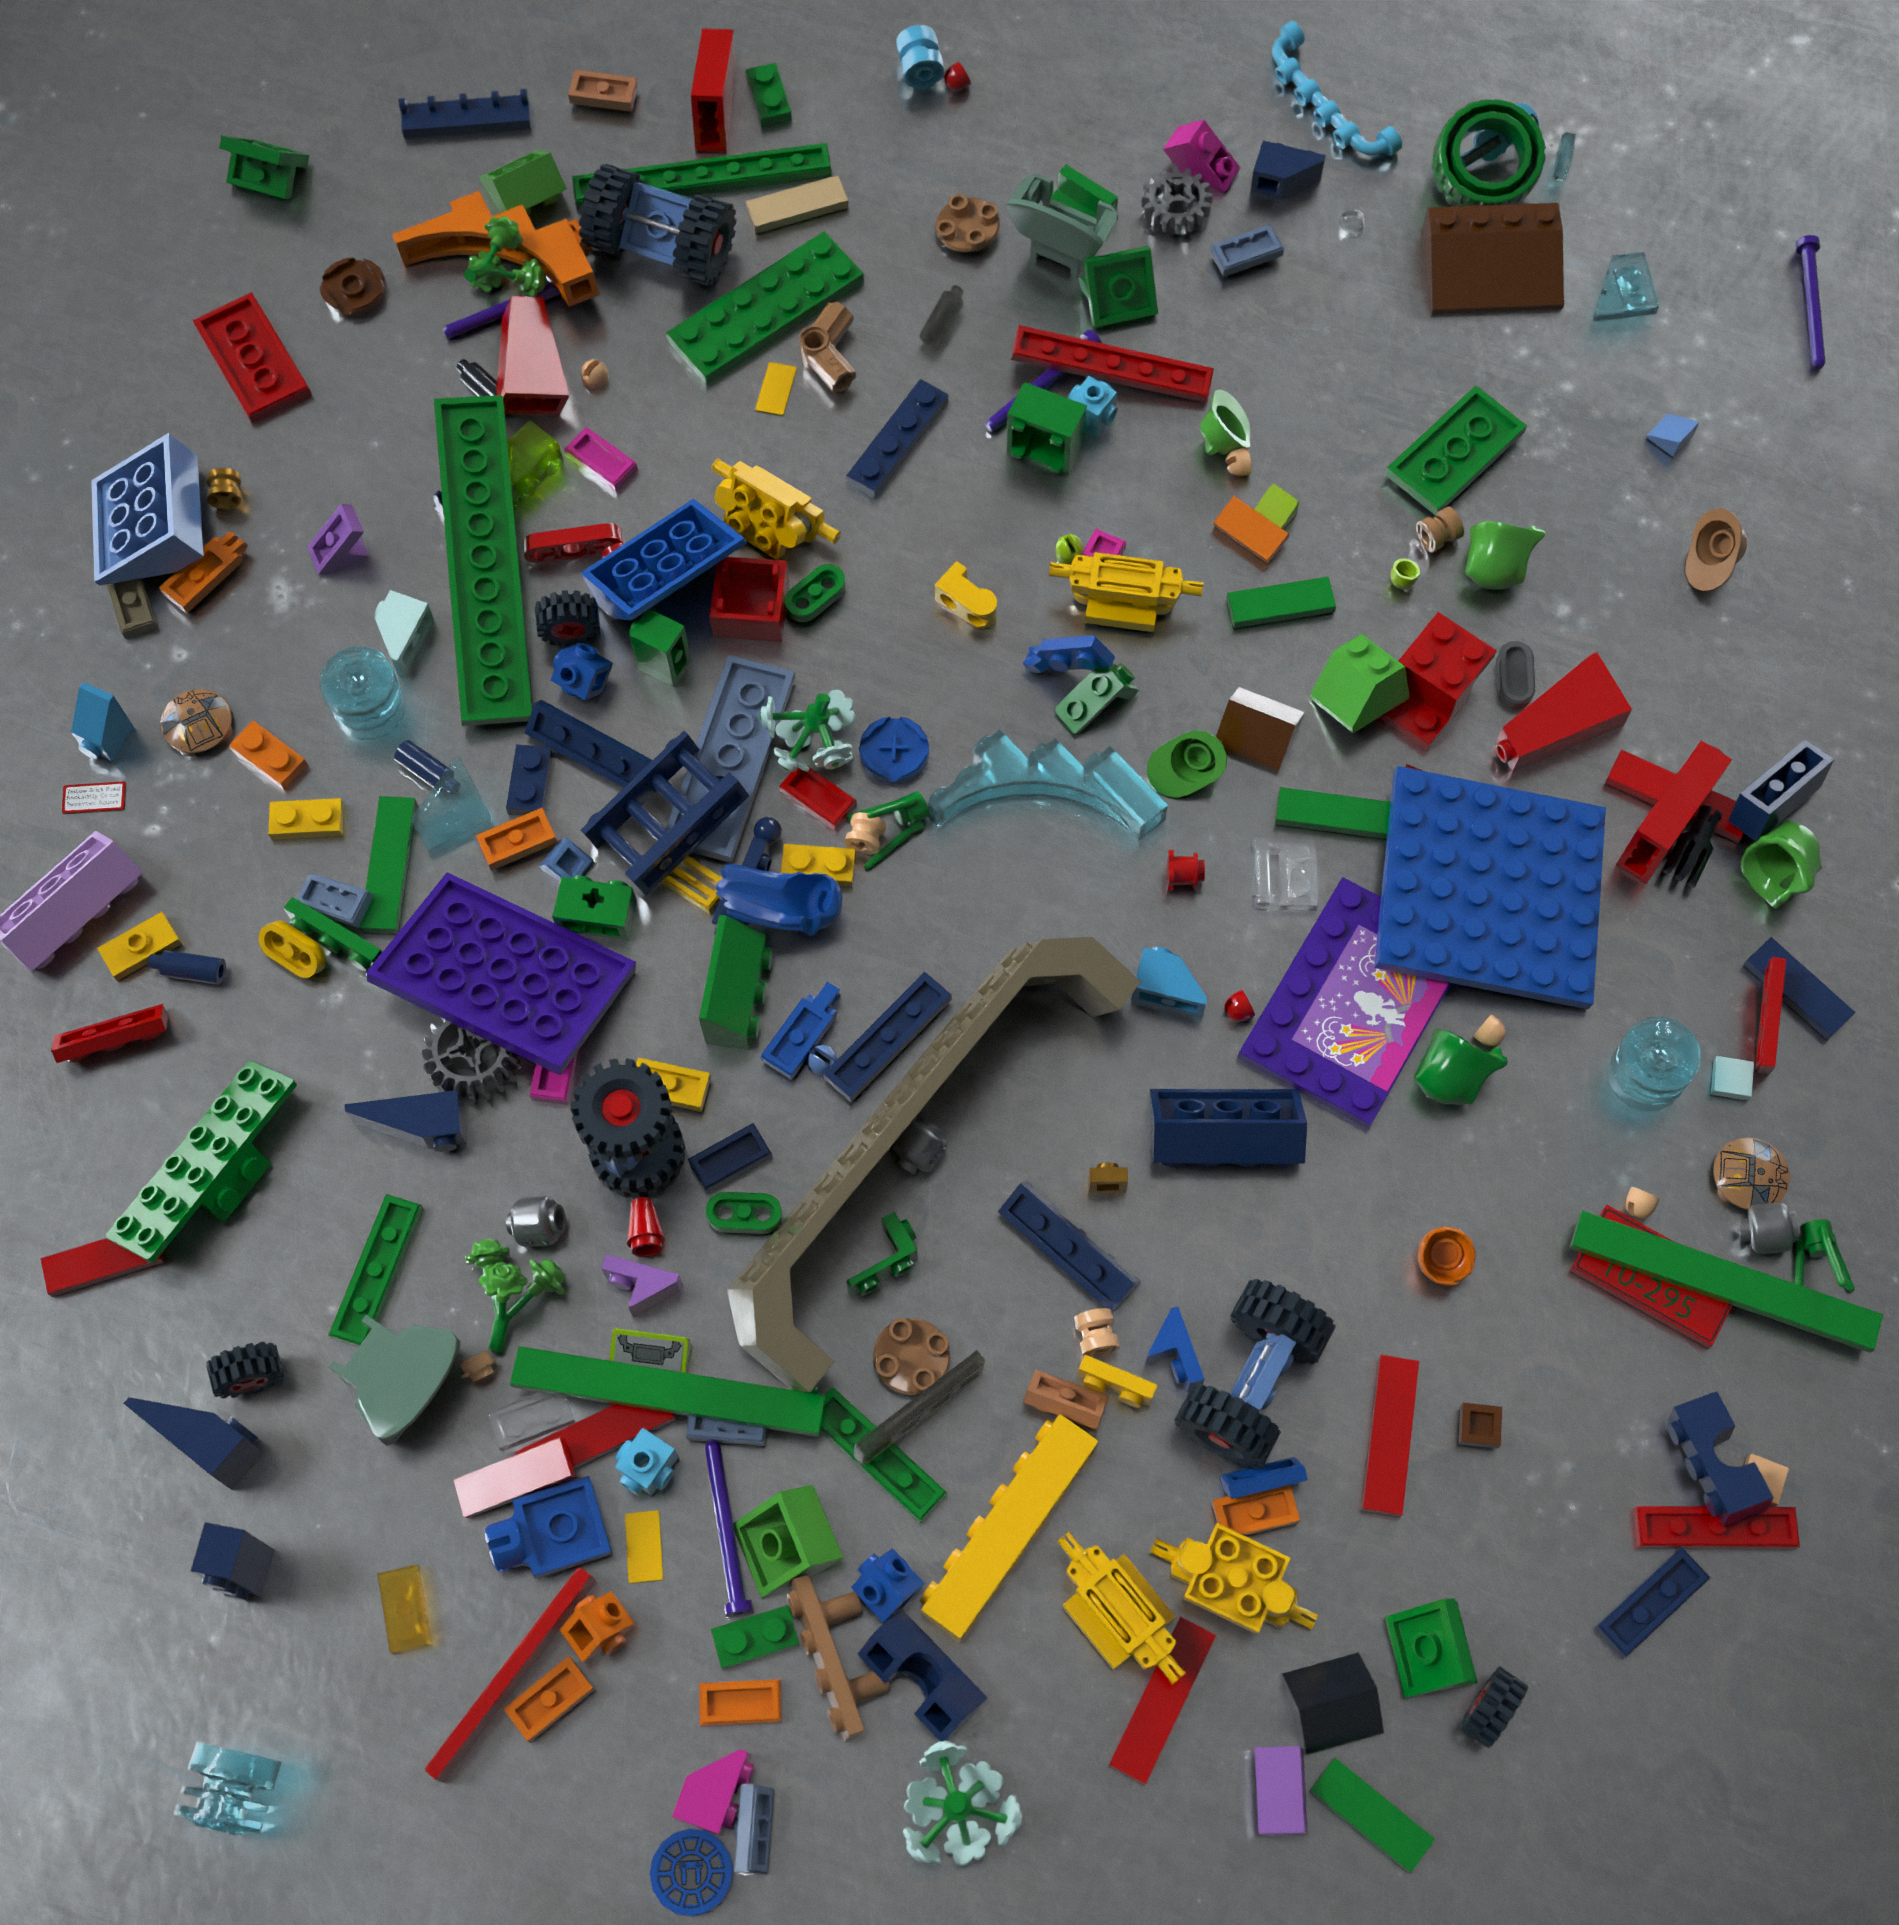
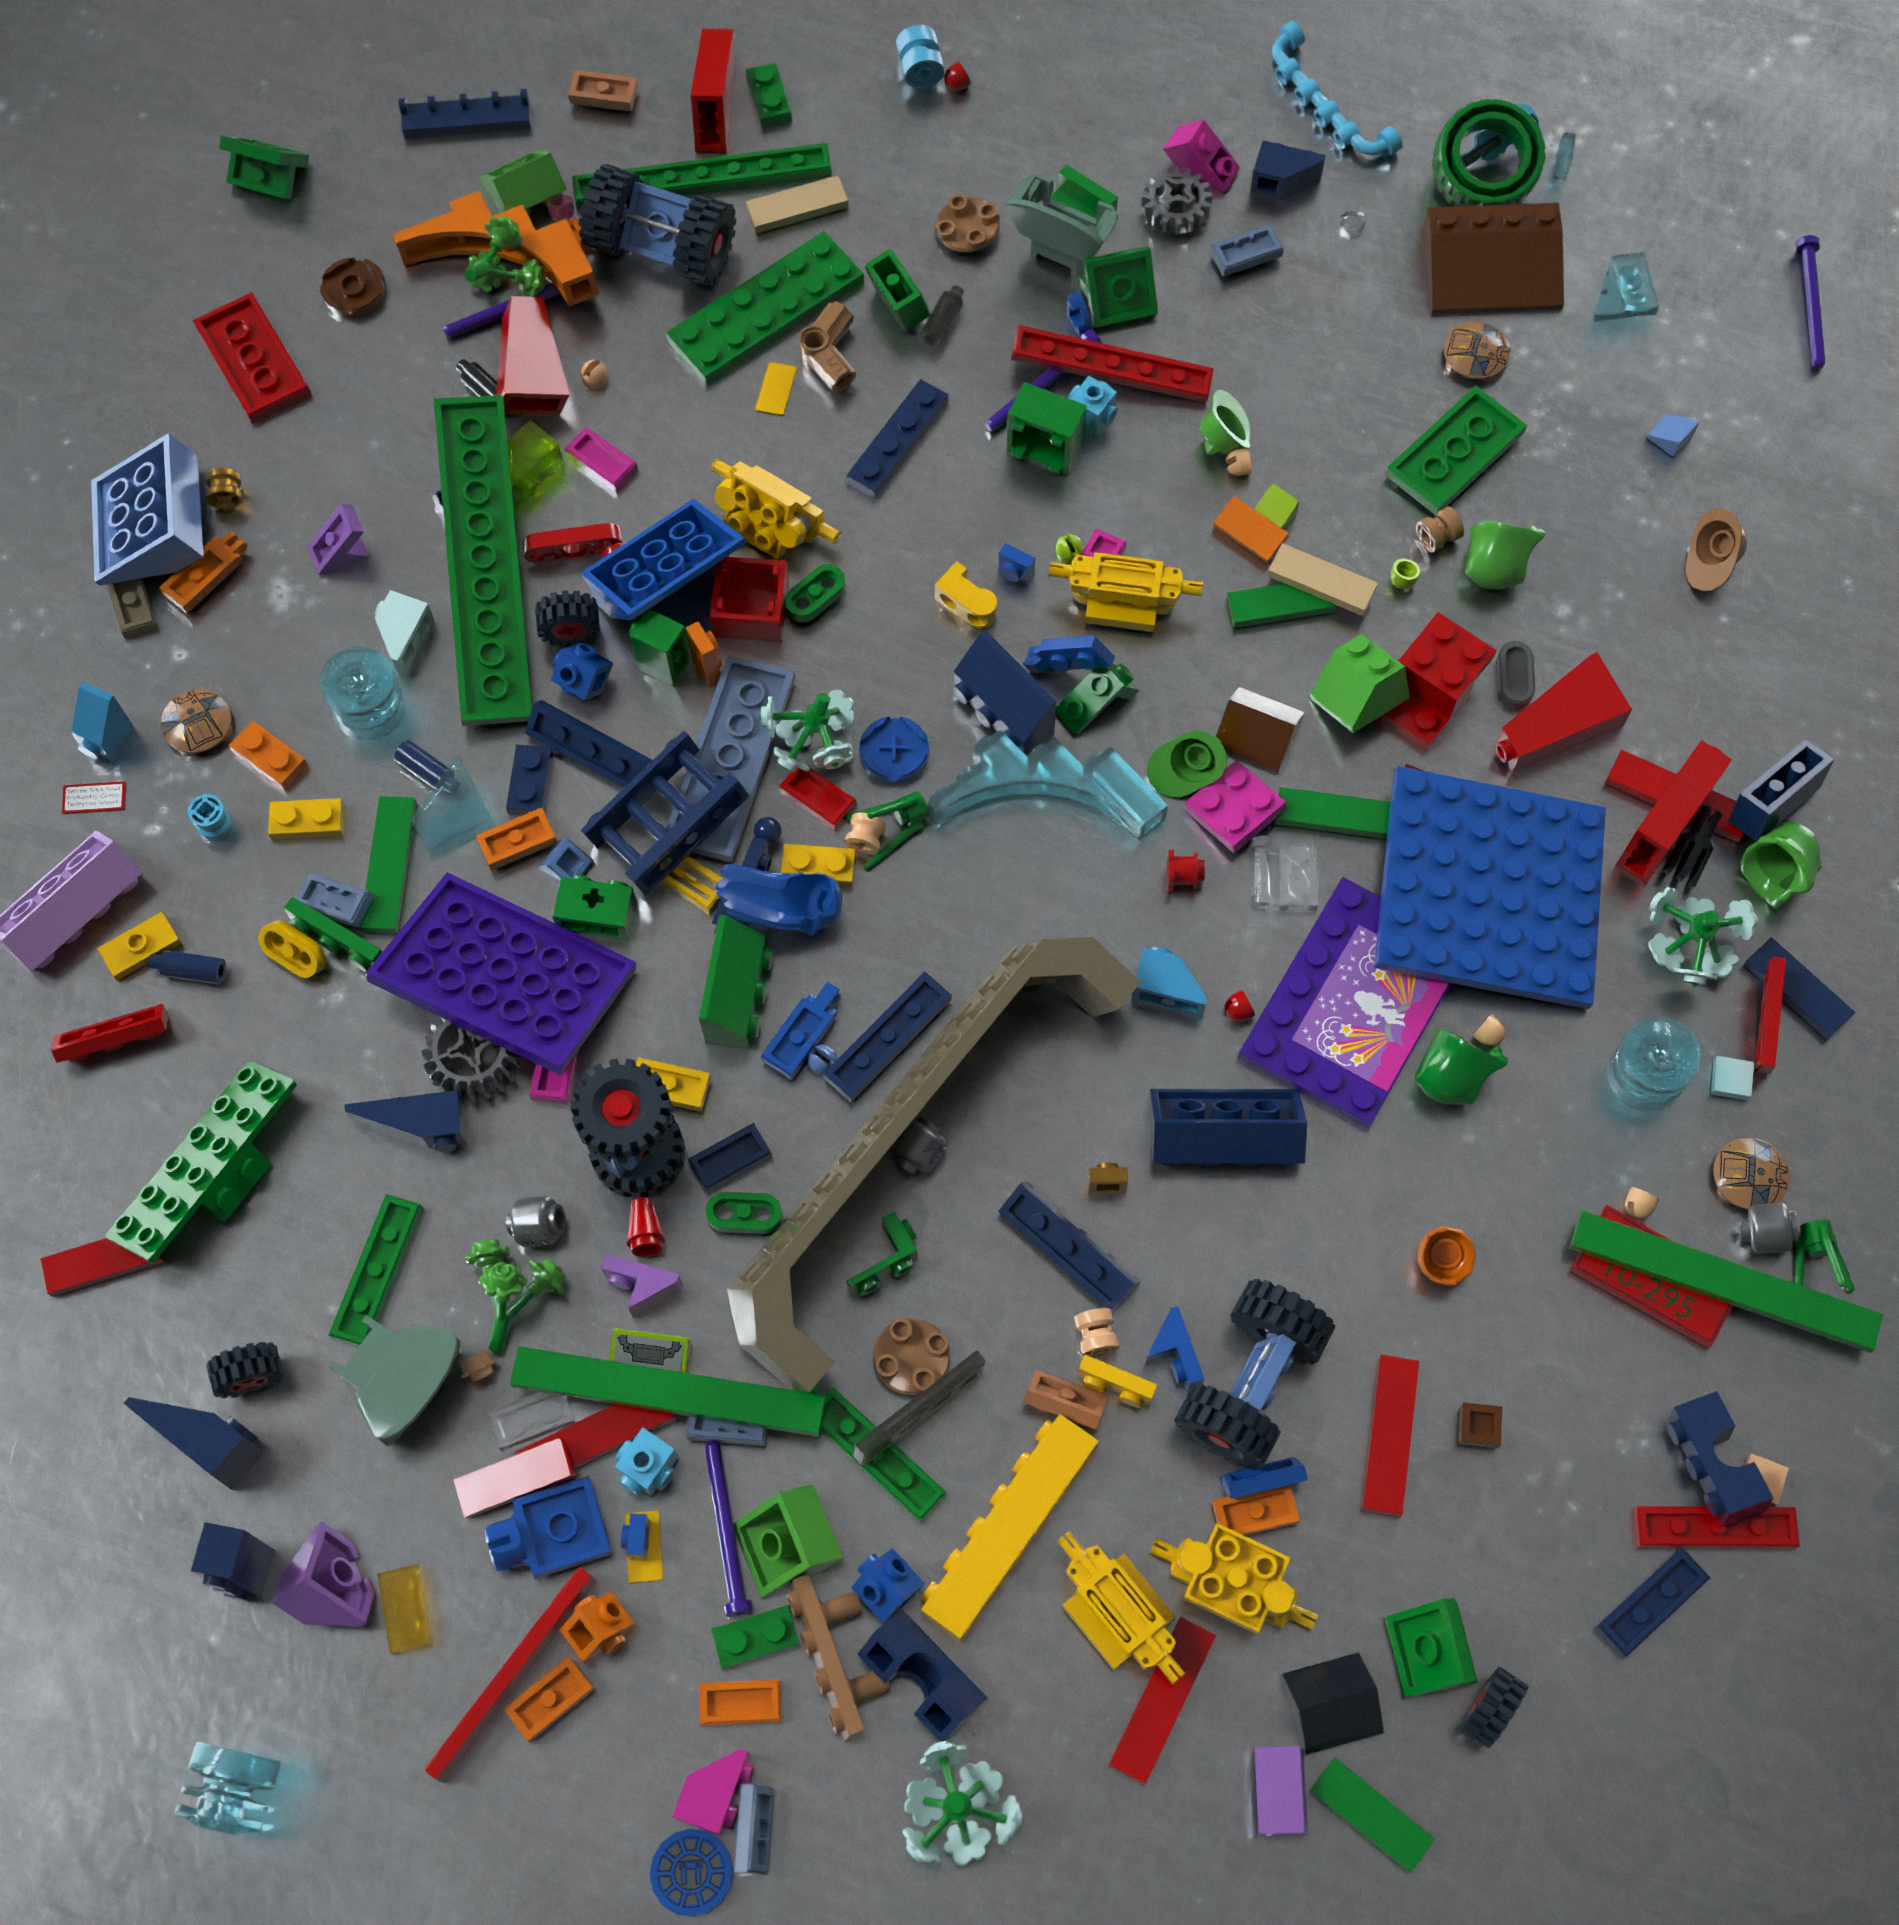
none -> medium azure wheel [188,794,233,841]
none -> medium lavender slope [273,1522,375,1627]
none -> clear pink hinge [547,195,574,222]
none -> blue plate [621,1514,651,1561]
none -> orange plate [686,622,723,688]
none -> green brick [865,249,931,331]
none -> dark blue slope [953,630,1057,758]
none -> blue plate [998,543,1035,585]
none -> blue tile [1067,291,1092,338]
none -> dark pink plate [1184,759,1287,853]
none -> tan tile [1267,543,1378,616]
none -> medium nougat dish [1444,322,1511,382]
none -> light aqua plant [1648,887,1758,987]

